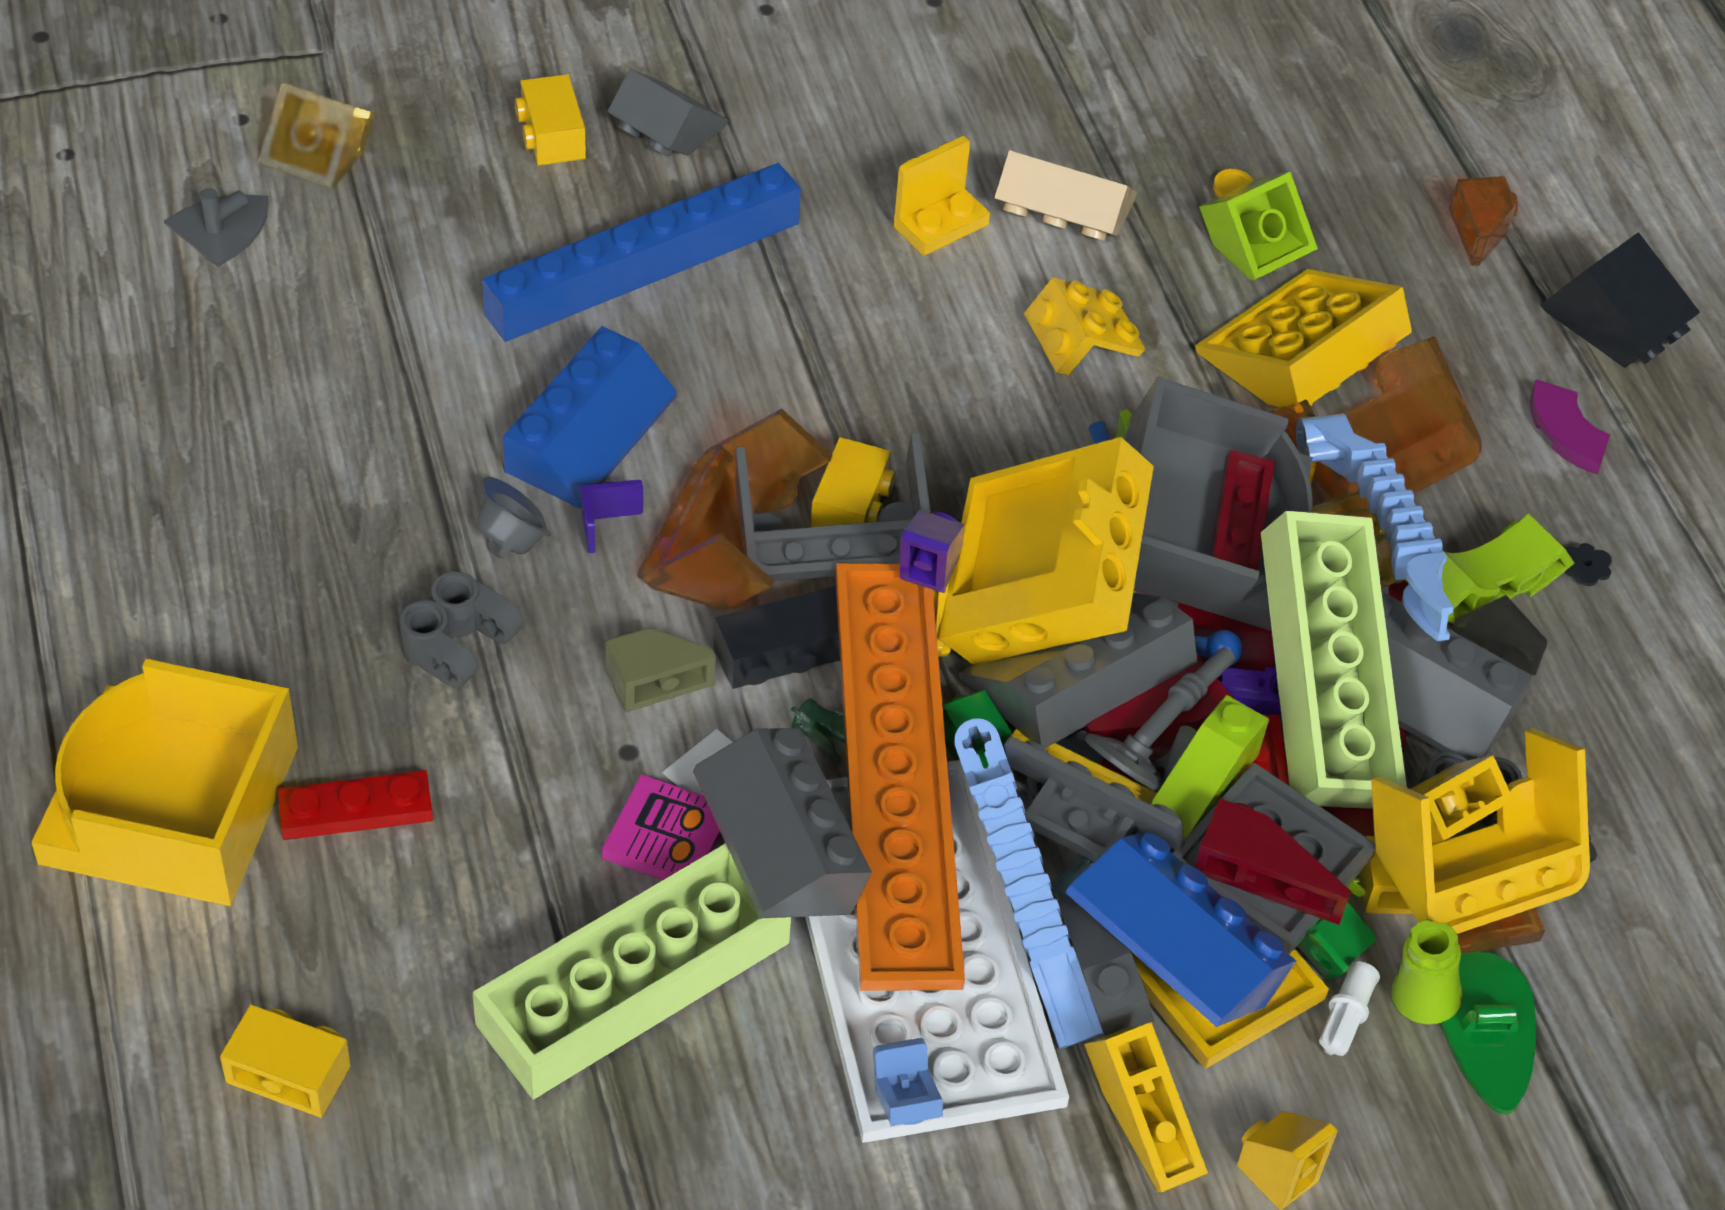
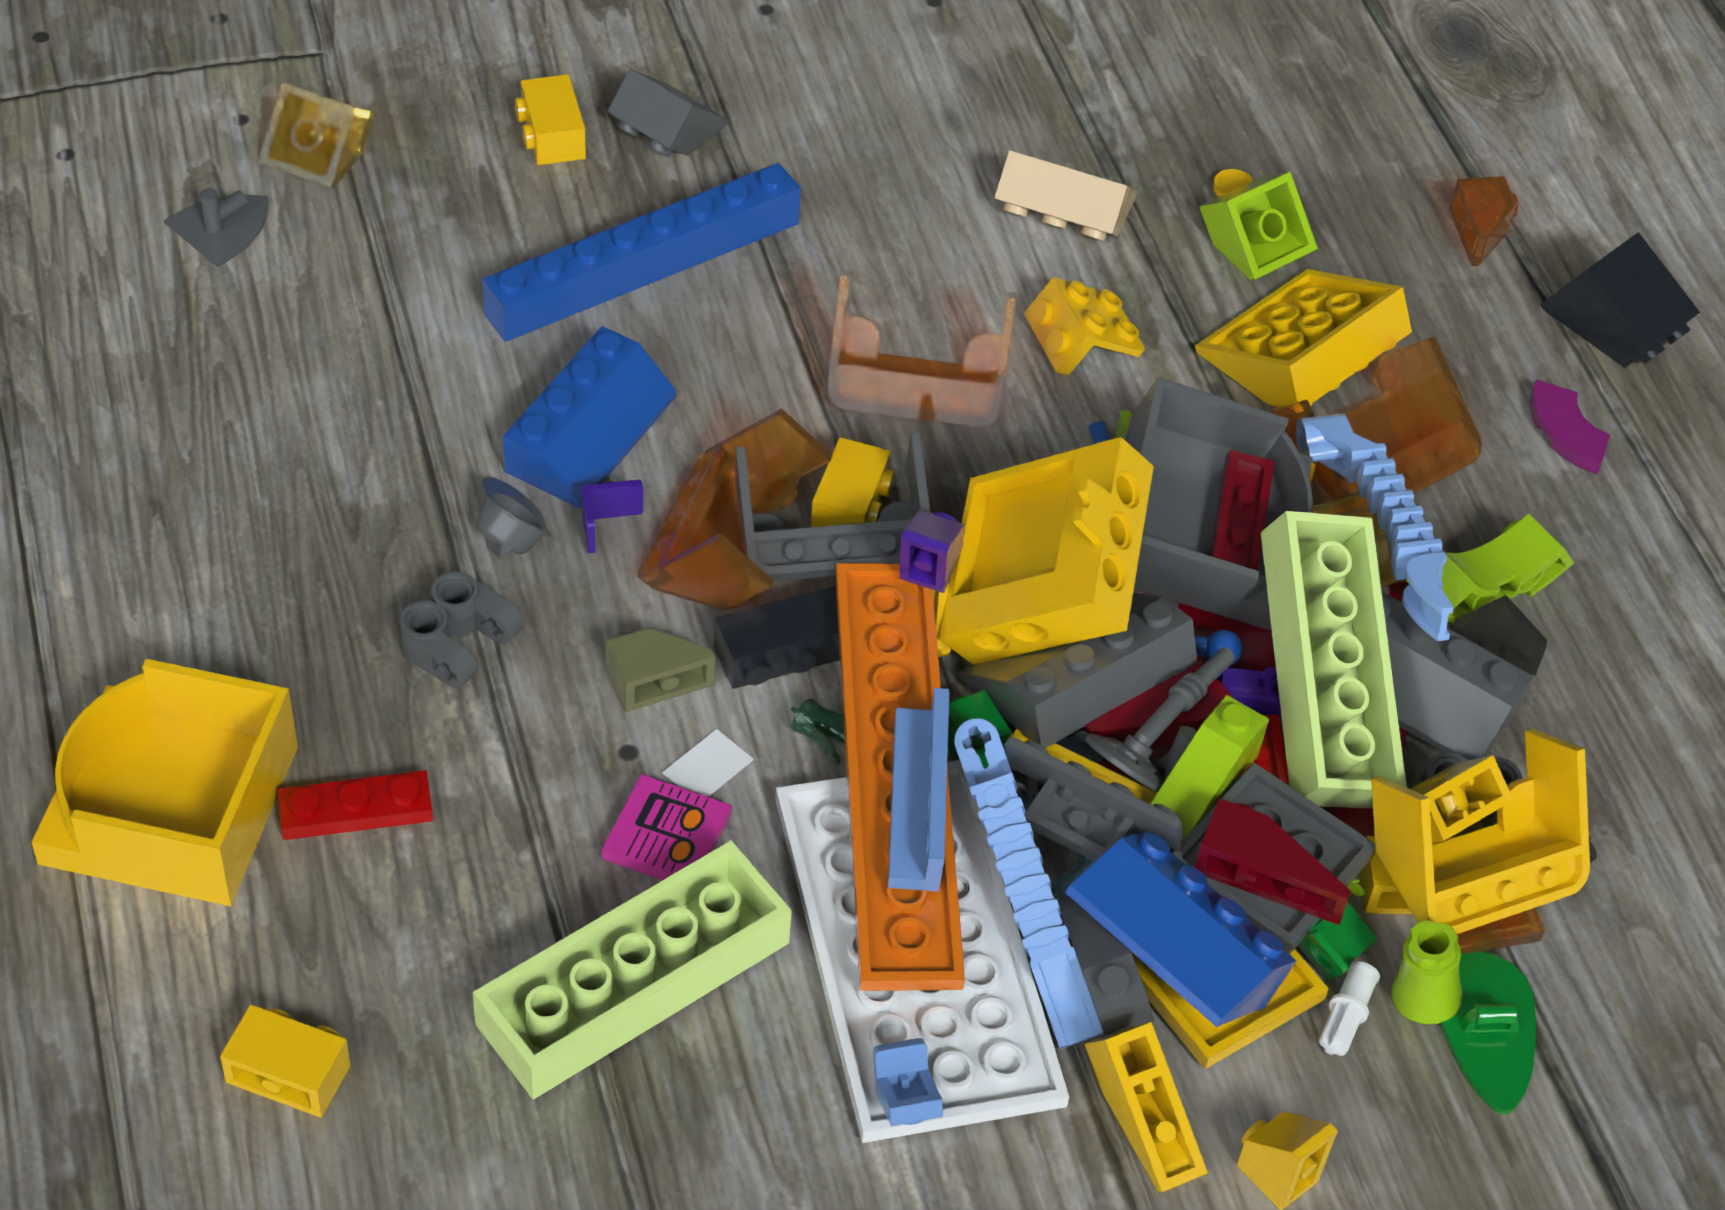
dark grey slope [693,728,872,919] -> none
yellow bracket [893,136,990,256] -> none
black plant [1565,543,1612,586] -> none
none -> clear orange windscreen [827,270,1017,427]
none -> medium blue fence [888,688,949,891]

